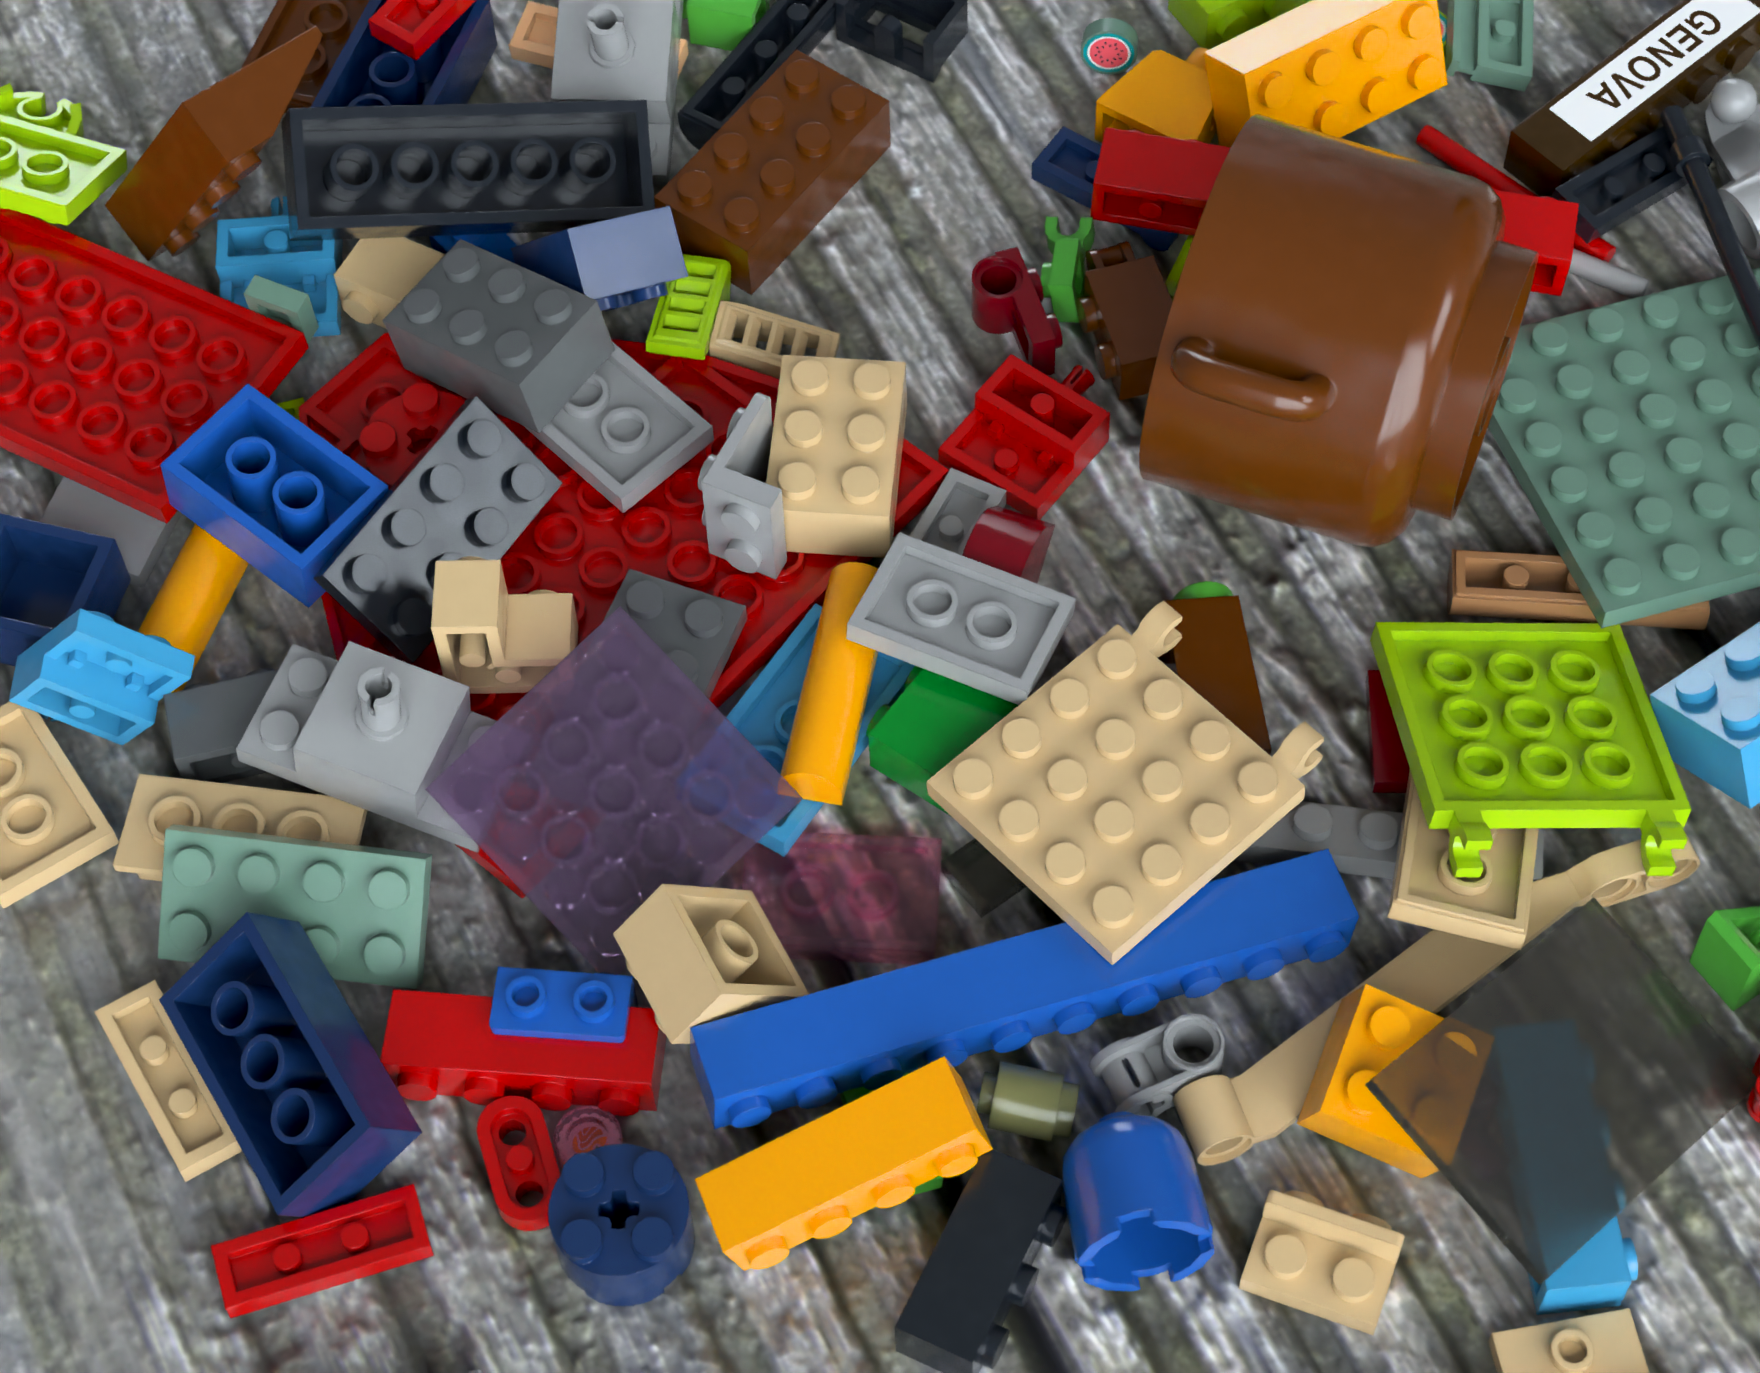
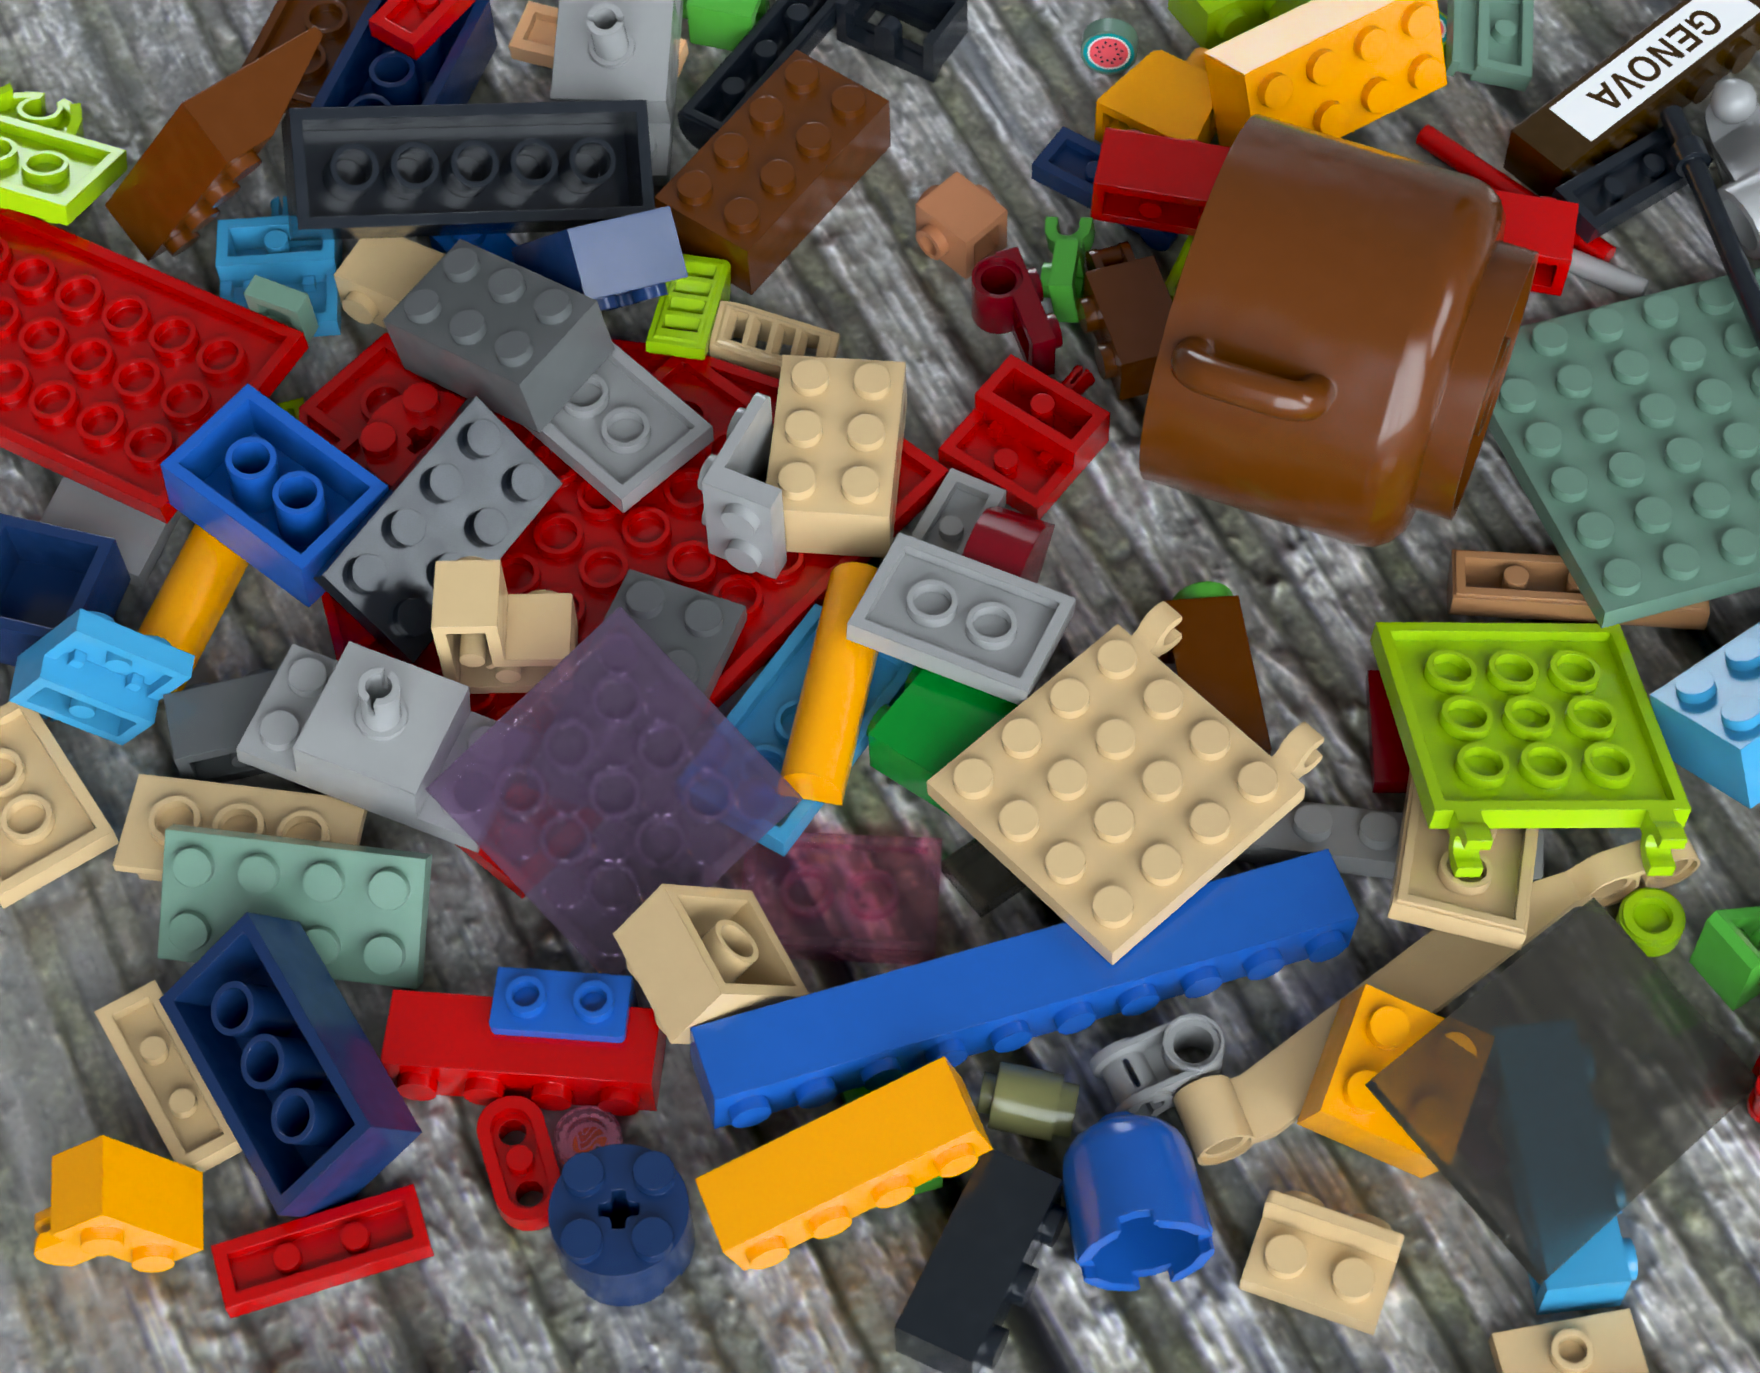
none -> light orange brick [34,1135,204,1273]
none -> nougat brick [915,171,1008,280]
none -> lime tile [1615,887,1686,957]

